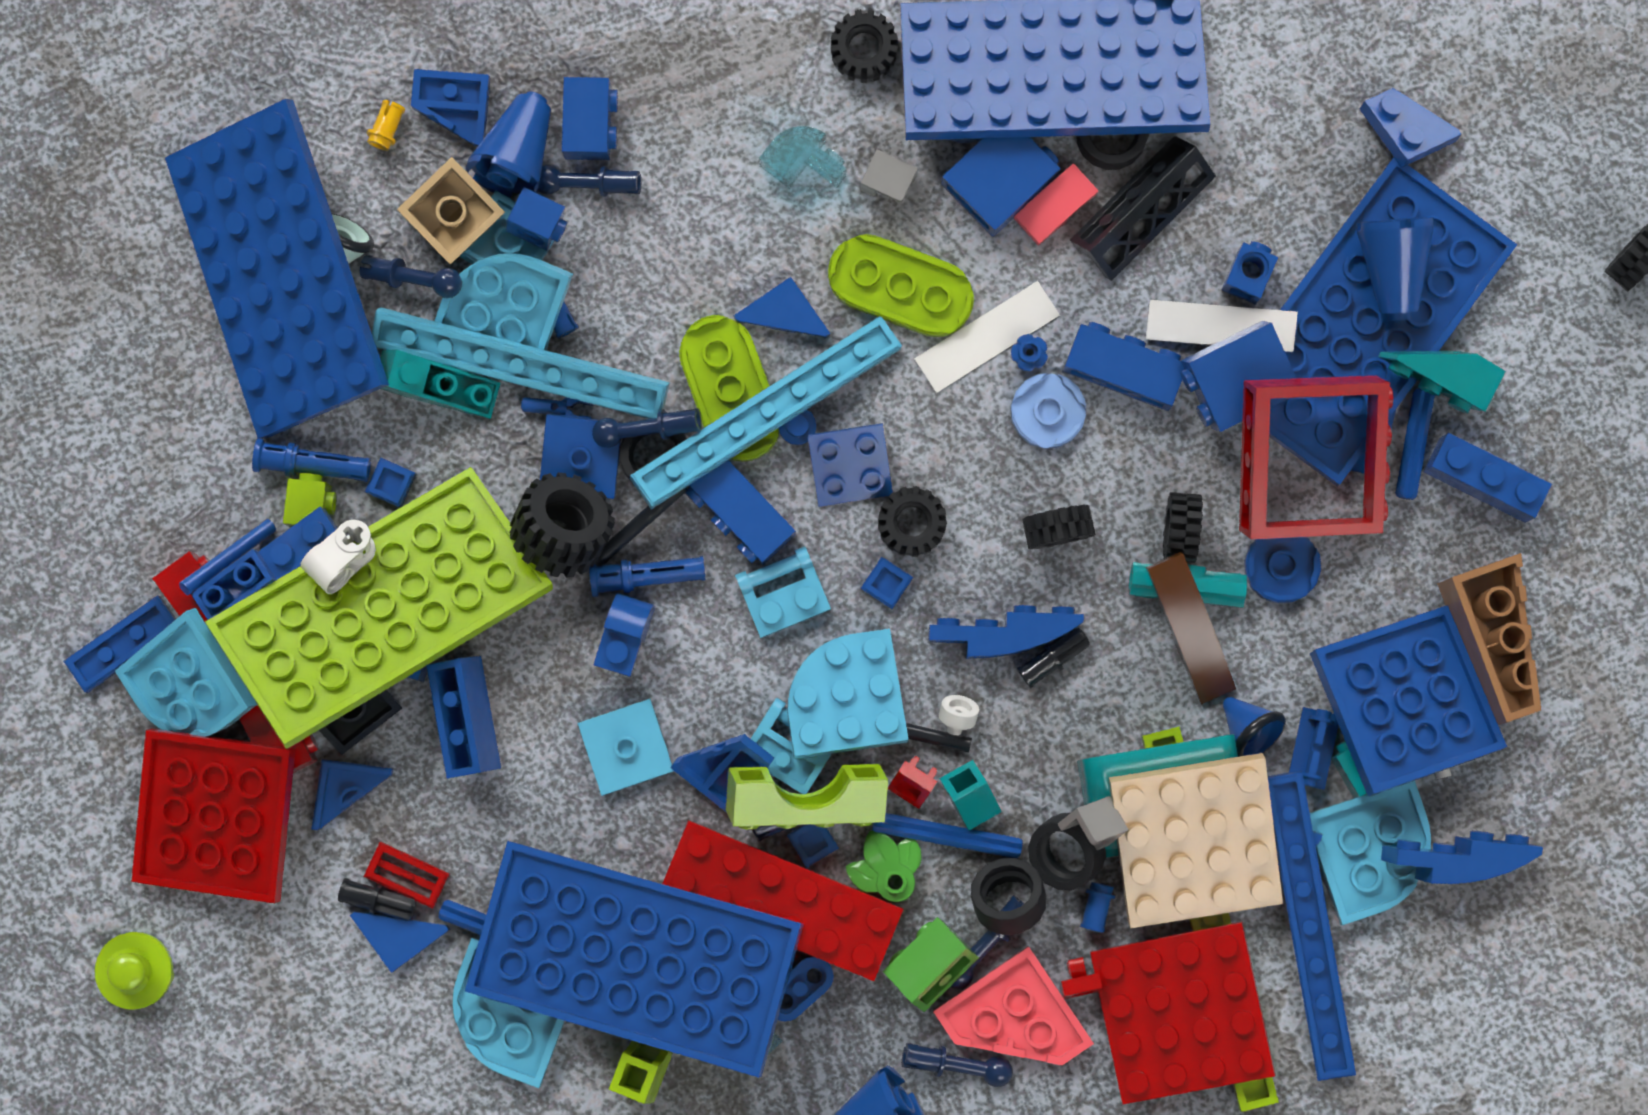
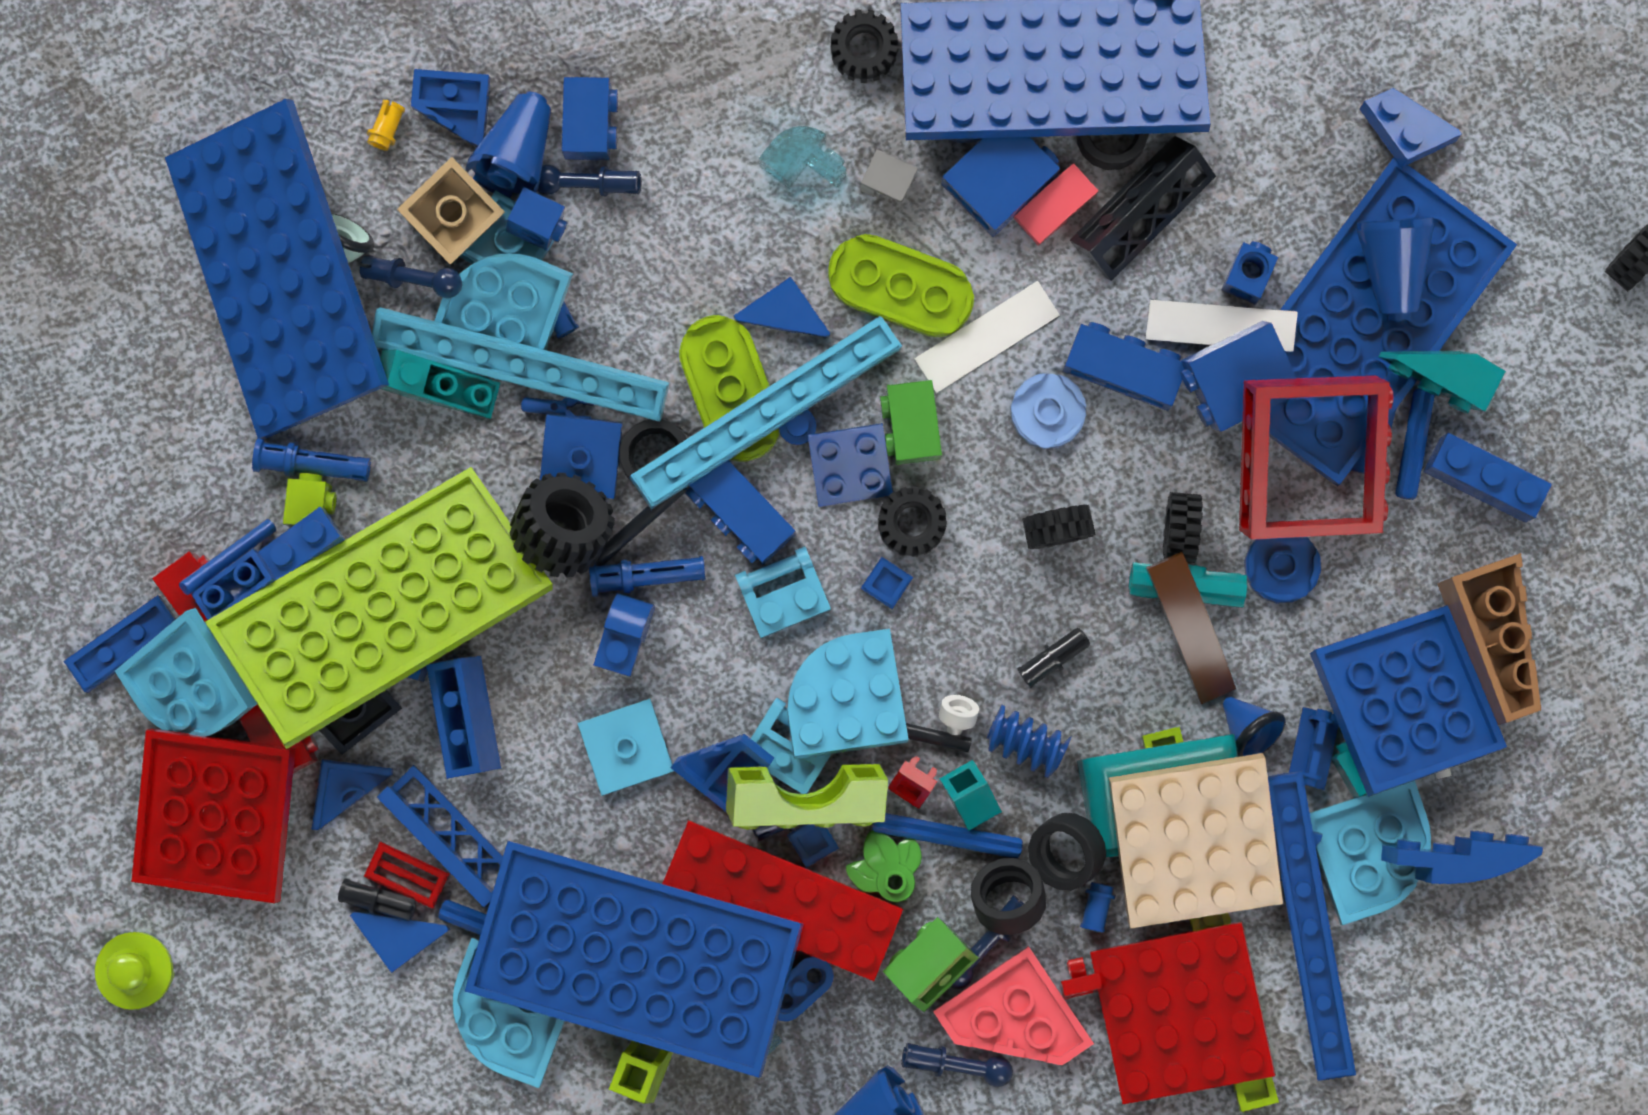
white piece [301,520,376,594] -> none
blue tile [365,457,417,508] -> none
dark blue pin [592,408,702,448] -> none
blue slope [928,605,1084,659] -> none
blue plate [1011,334,1048,371] -> none
light grey panel [1058,796,1129,850] -> none
none -> blue fence [377,765,503,907]
none -> bright green brick [880,380,942,465]
none -> blue piece [986,704,1072,778]

